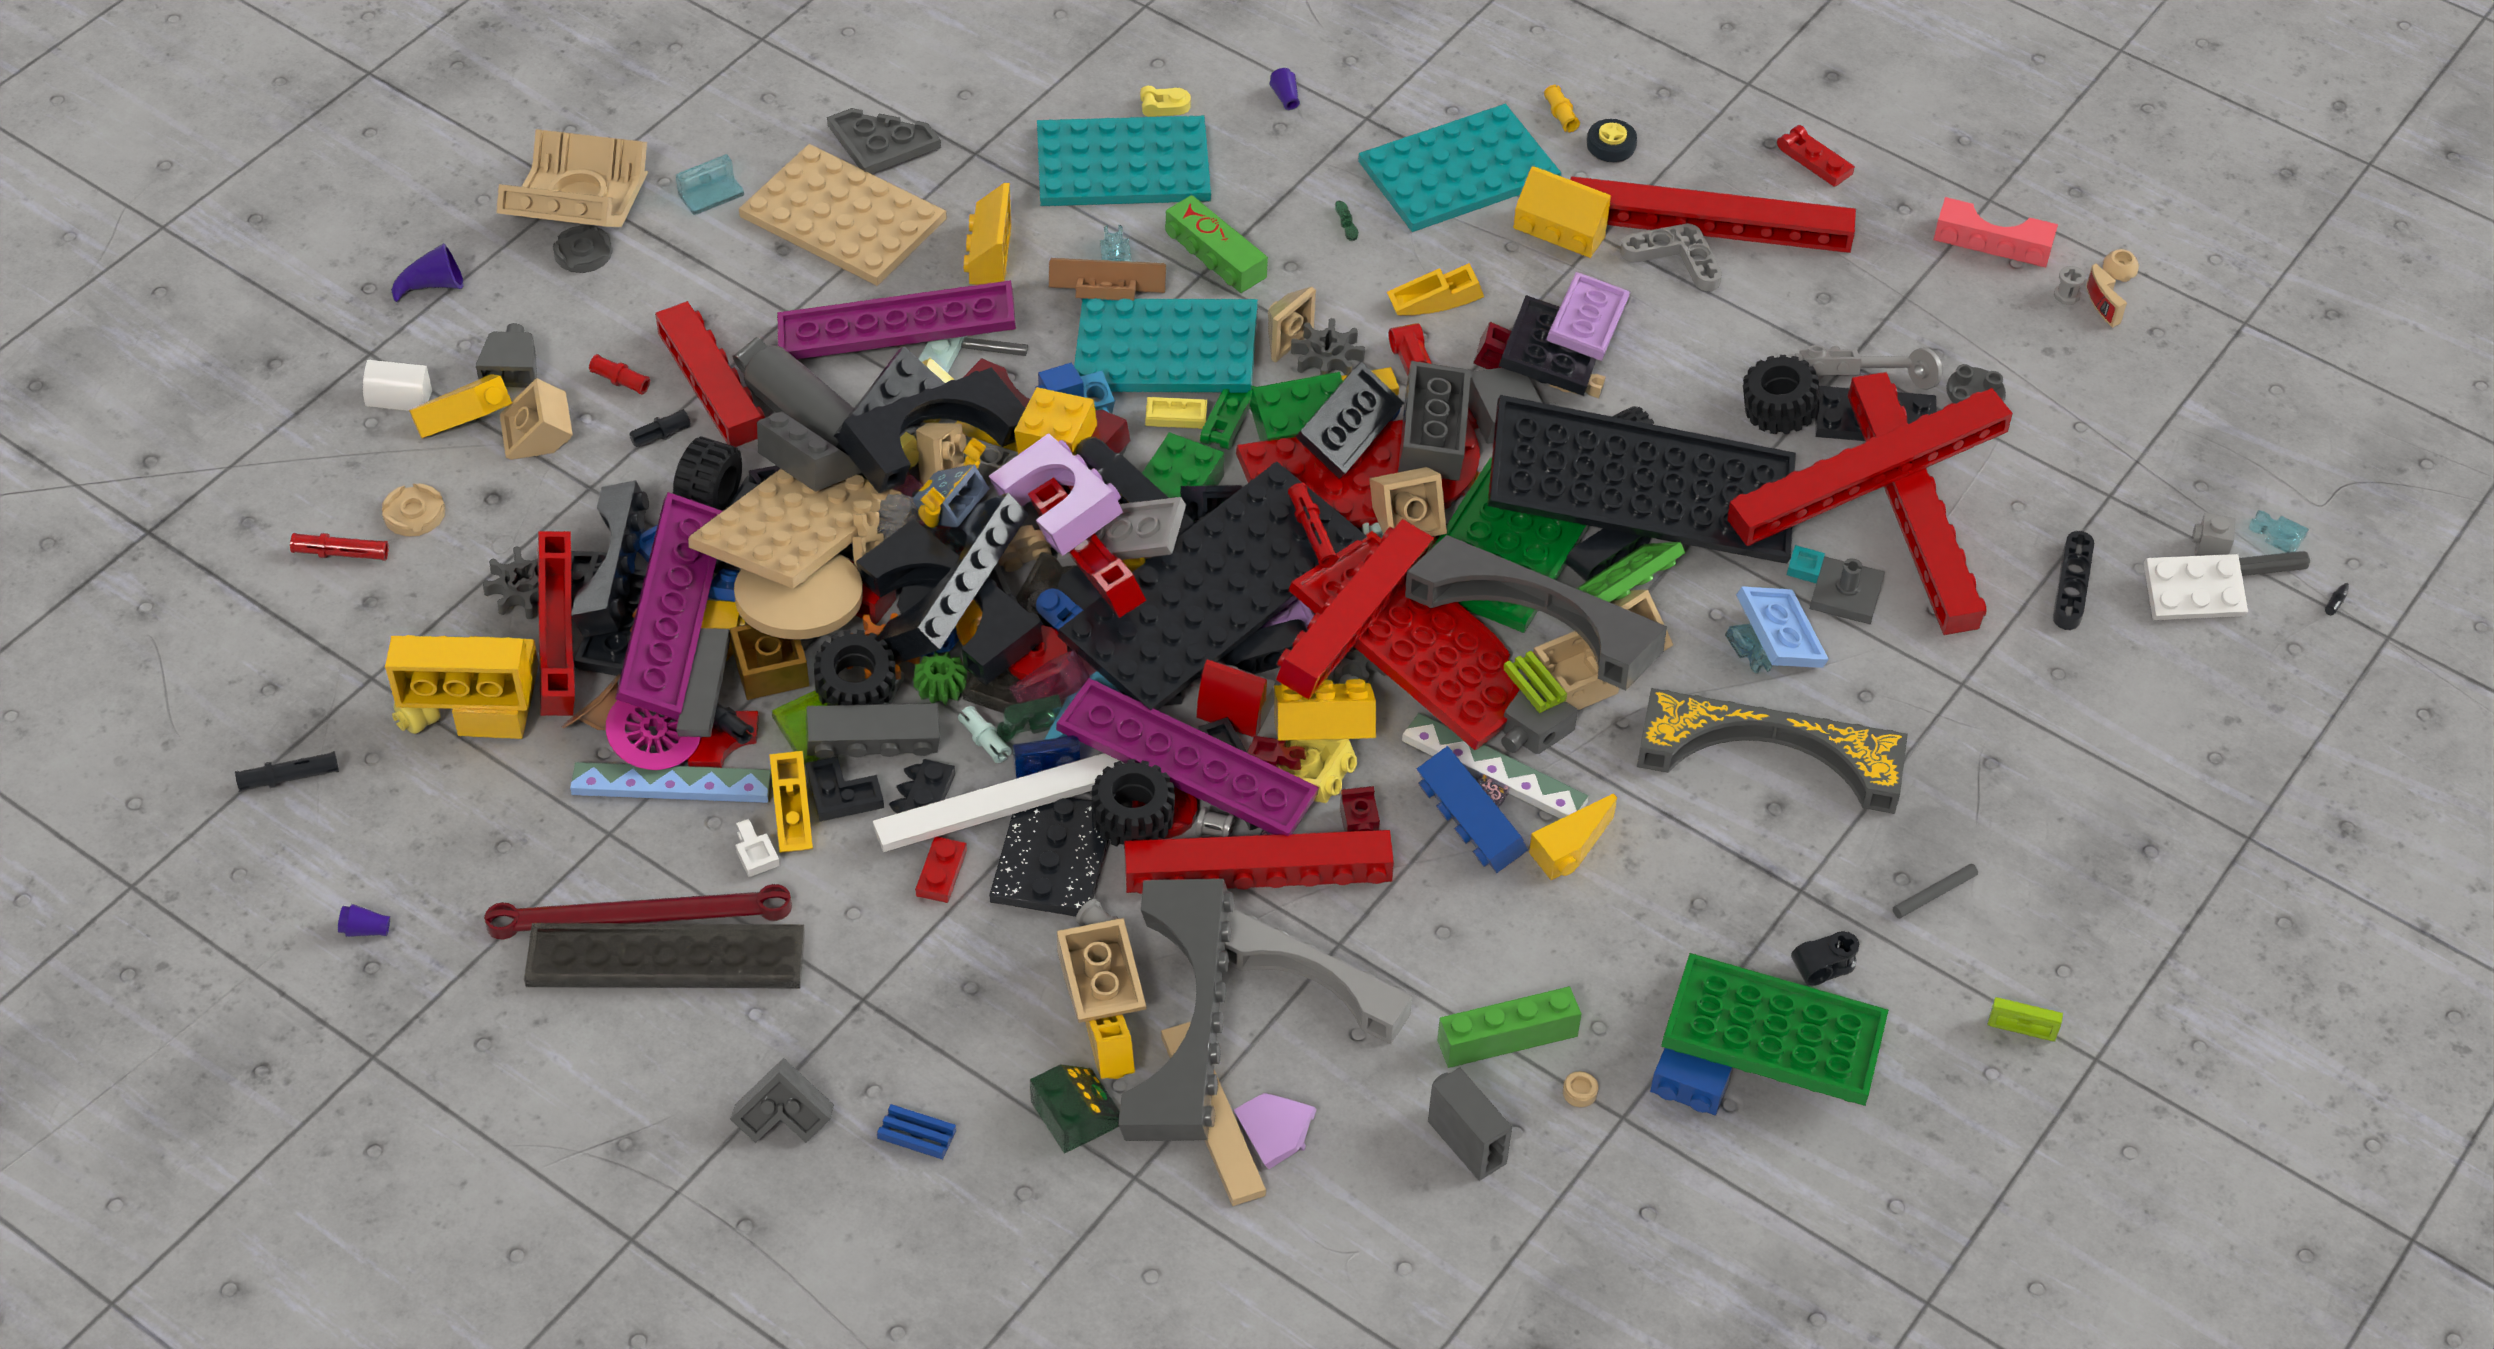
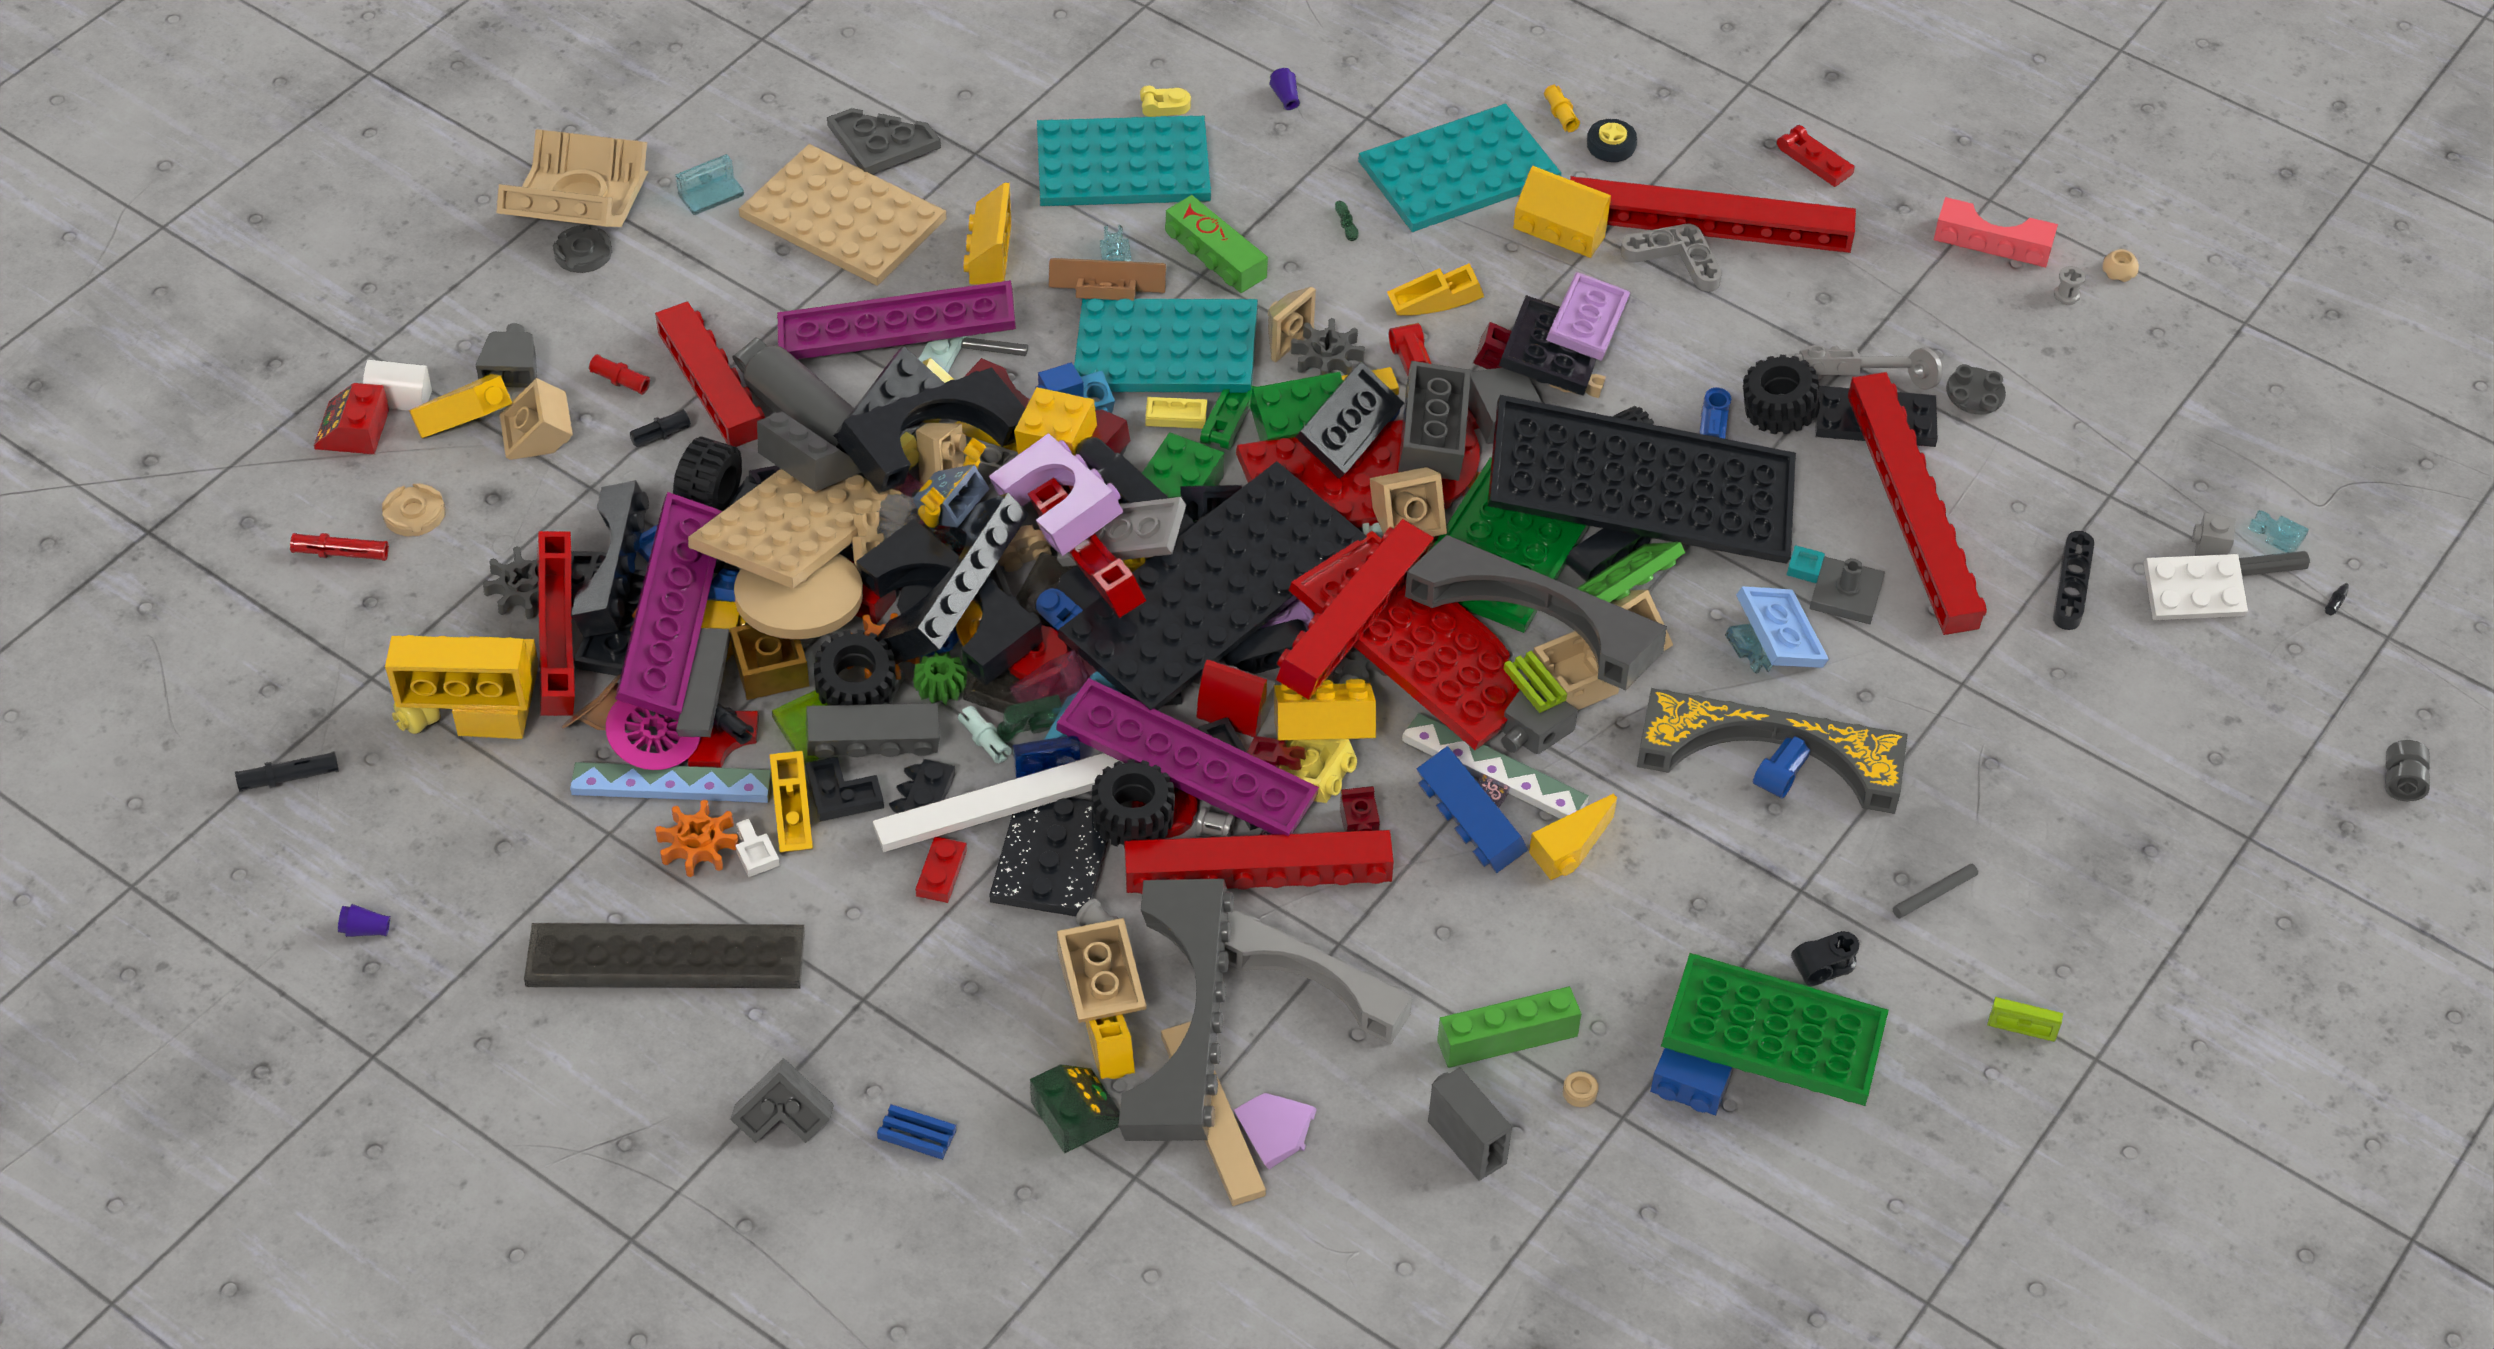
dark purple hat [391,243,463,302] -> none
dark red piece [484,884,792,940] -> none
red pin [1288,483,1338,568] -> none
red brick [1727,388,2013,546] -> none
tan slope [2086,264,2127,328] -> none
none -> red slope [314,383,389,455]
none -> orange gear [655,800,739,877]
none -> blue piece [1699,387,1732,439]
none -> blue piece [1753,736,1810,799]
none -> dark grey wheel [2385,740,2430,802]

